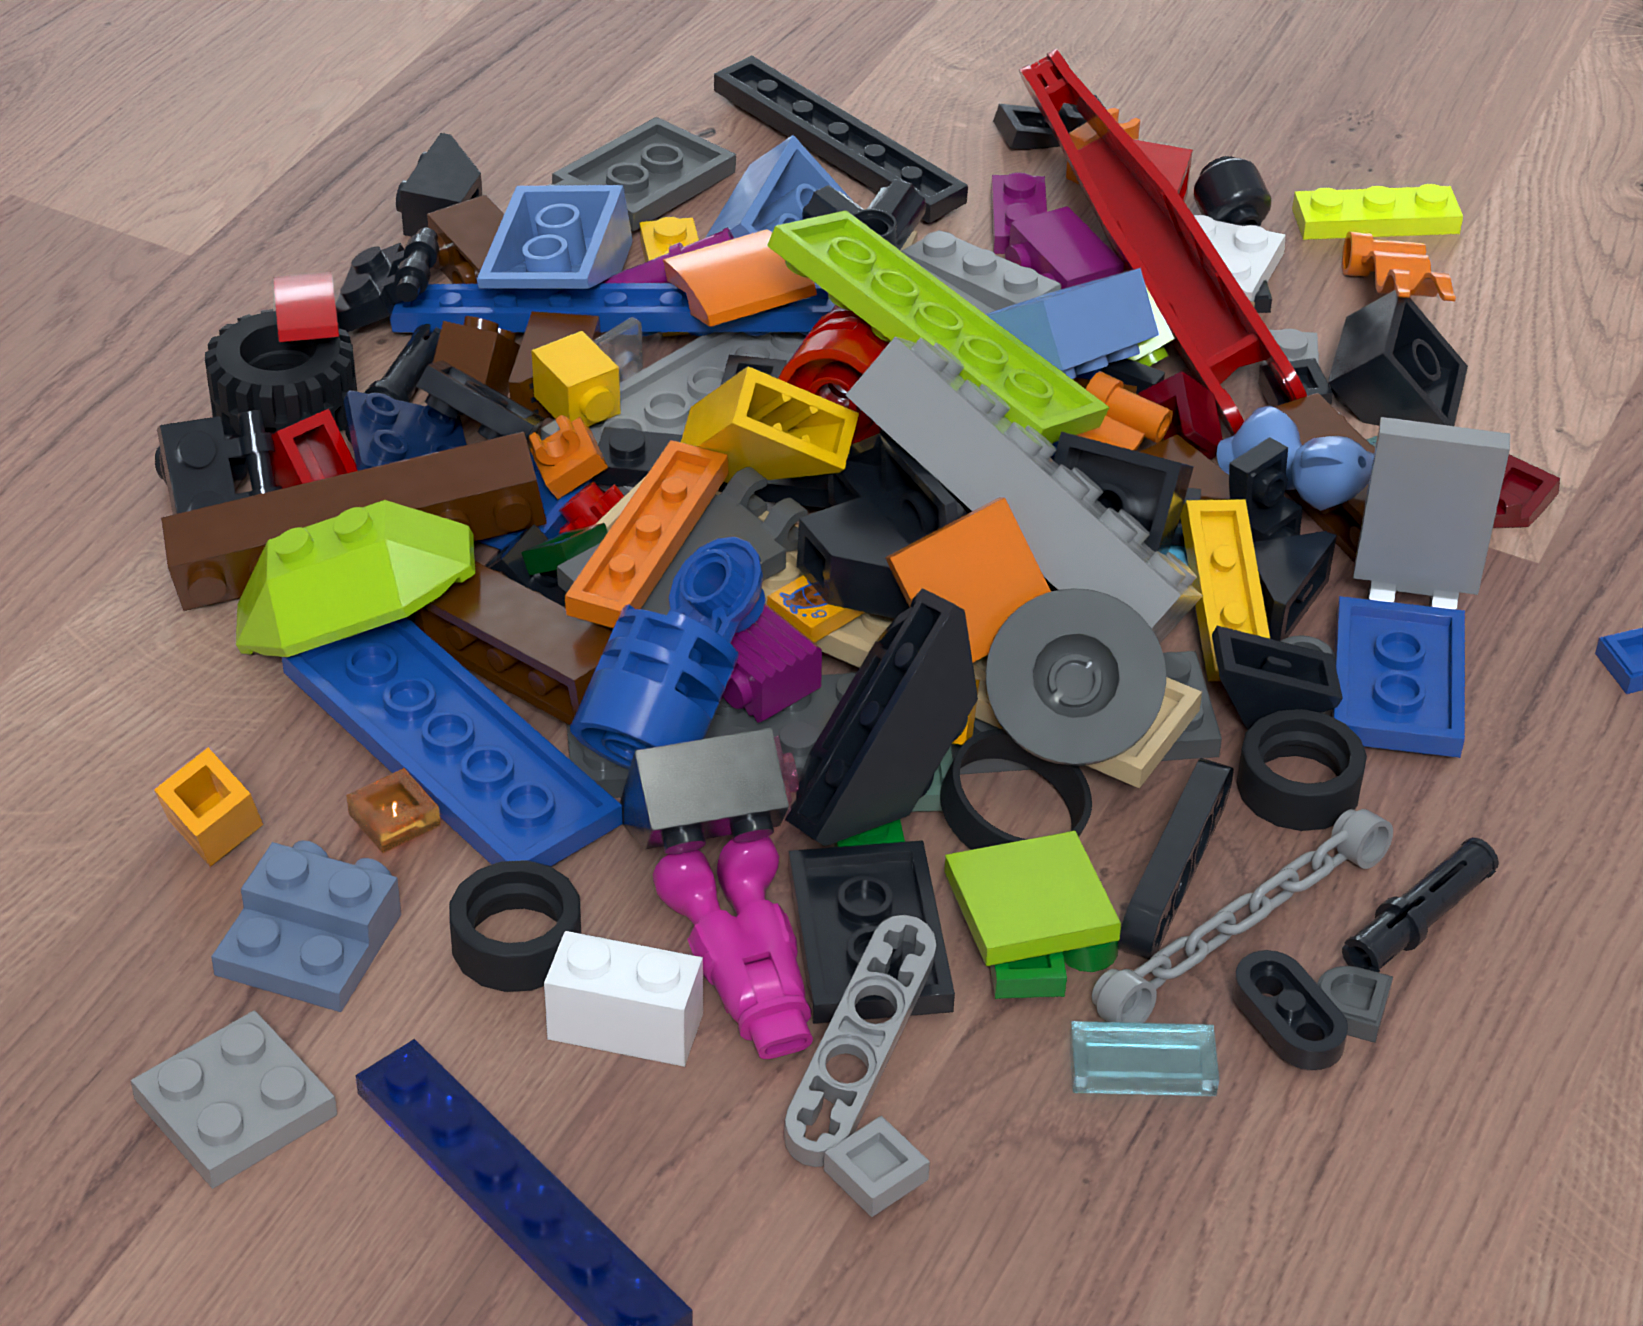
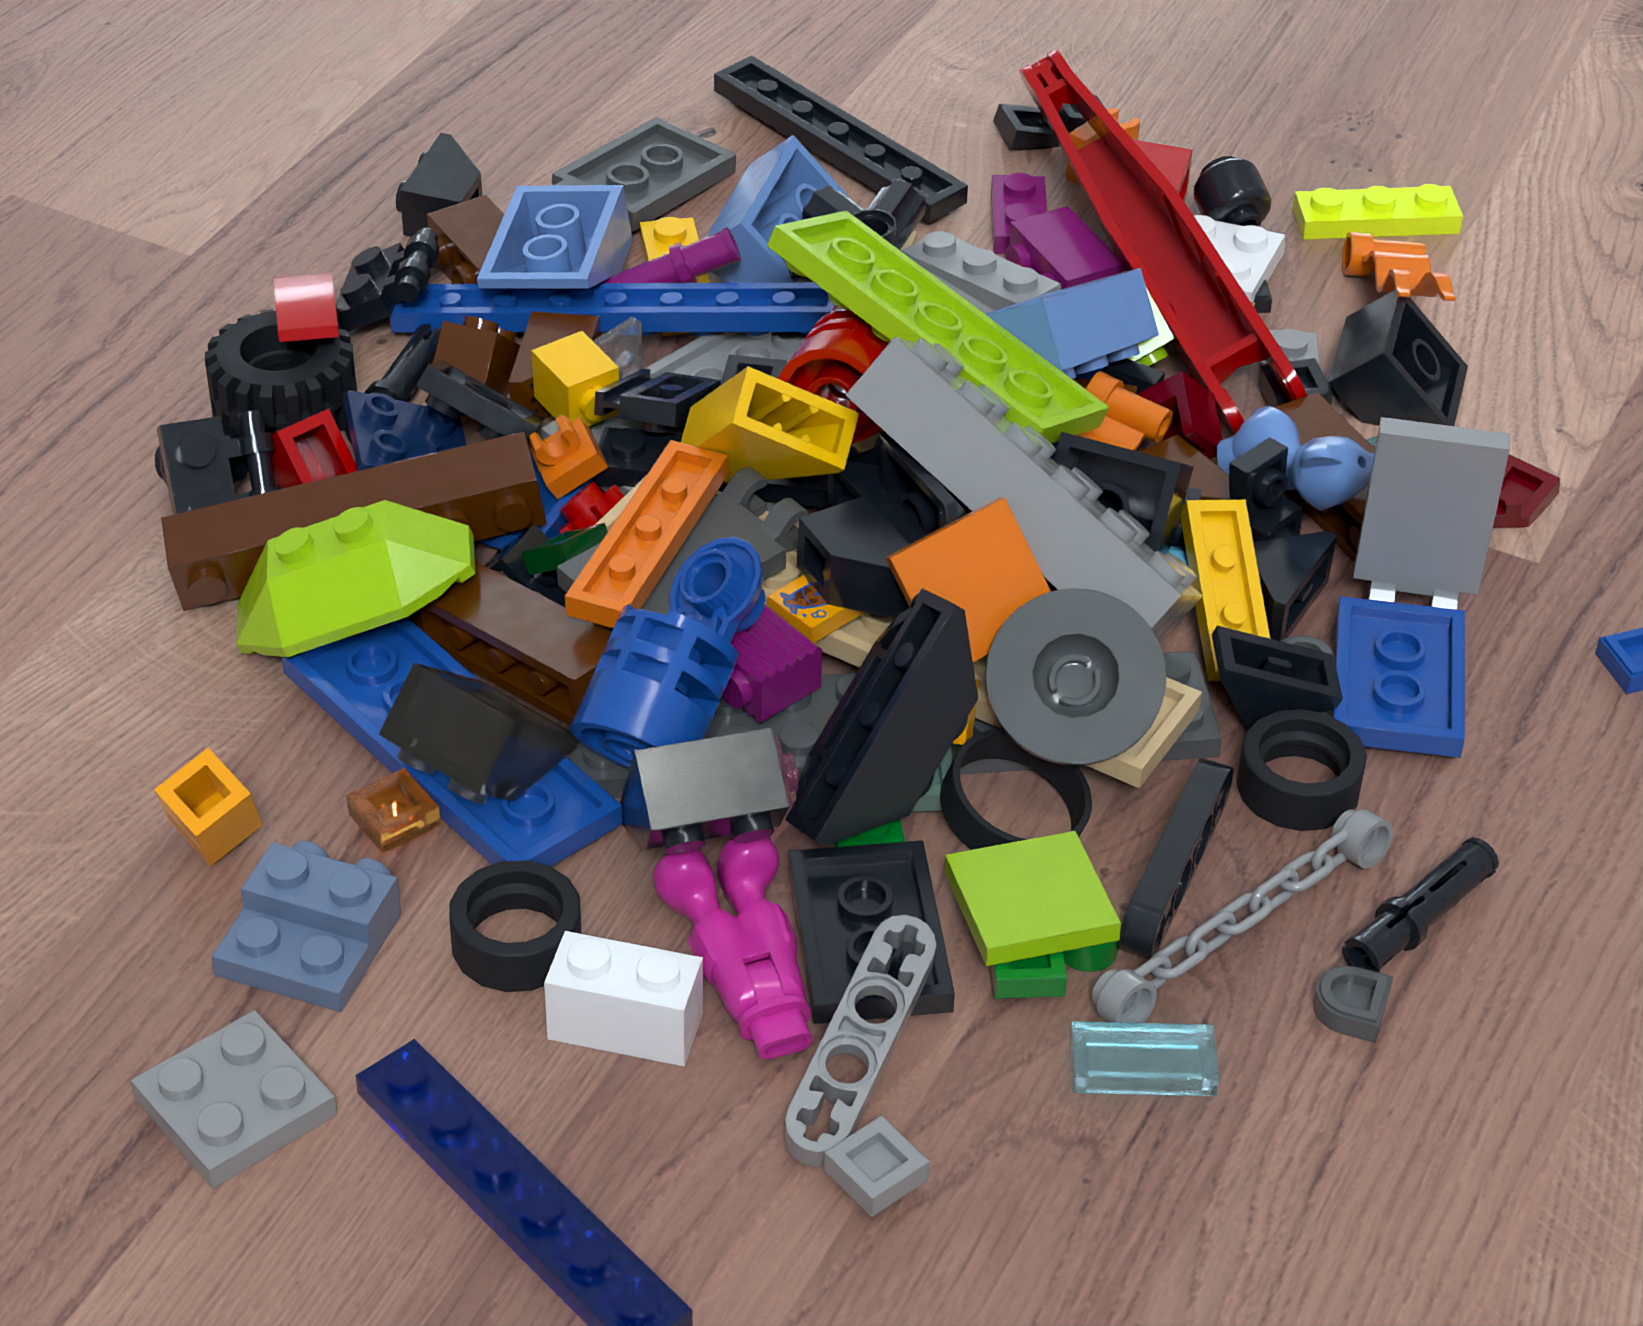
orange slope [663,229,817,327] -> none
black plate [1233,950,1348,1070] -> none
none -> clear smoke slope [379,663,579,804]
none -> black plate [594,368,721,433]

